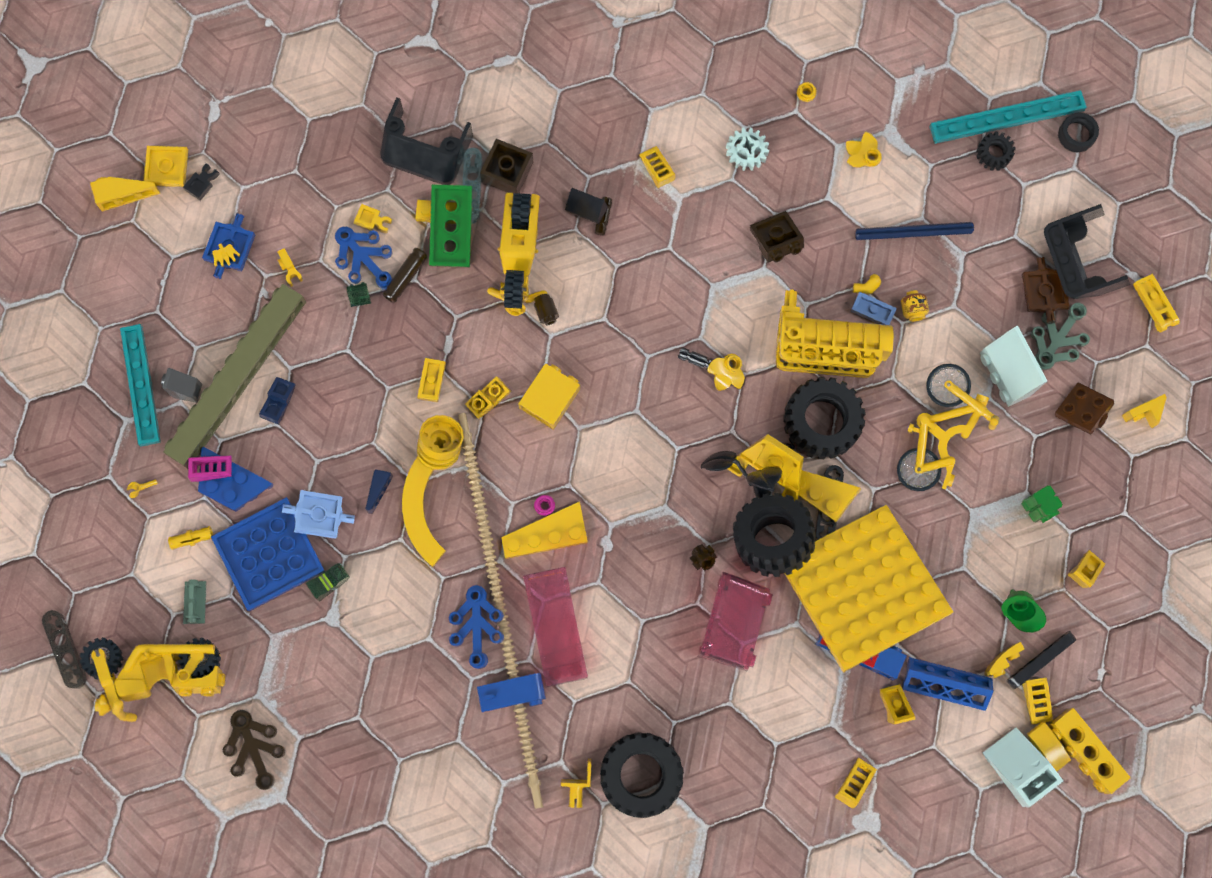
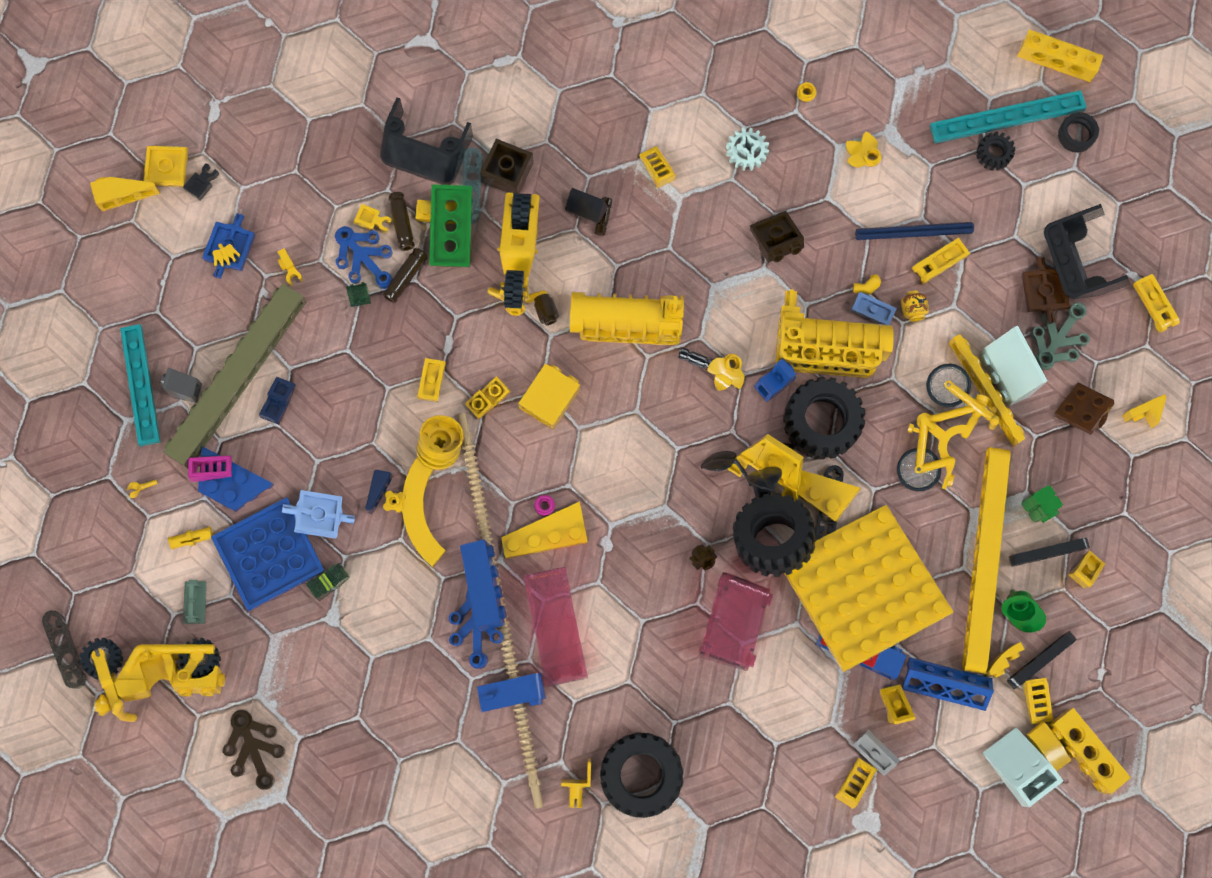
none -> yellow plate [383,491,406,513]
none -> dark brown axle [388,192,415,251]
none -> blue brick [460,539,507,631]
none -> yellow piece [570,291,684,345]
none -> blue brick [754,359,796,402]
none -> light grey plate [853,730,900,776]
none -> yellow plate [912,238,970,285]
none -> yellow plate [949,334,1026,447]
none -> yellow beam [962,447,1011,674]
none -> black beam [1009,538,1090,567]
none -> yellow brick [1017,29,1104,83]

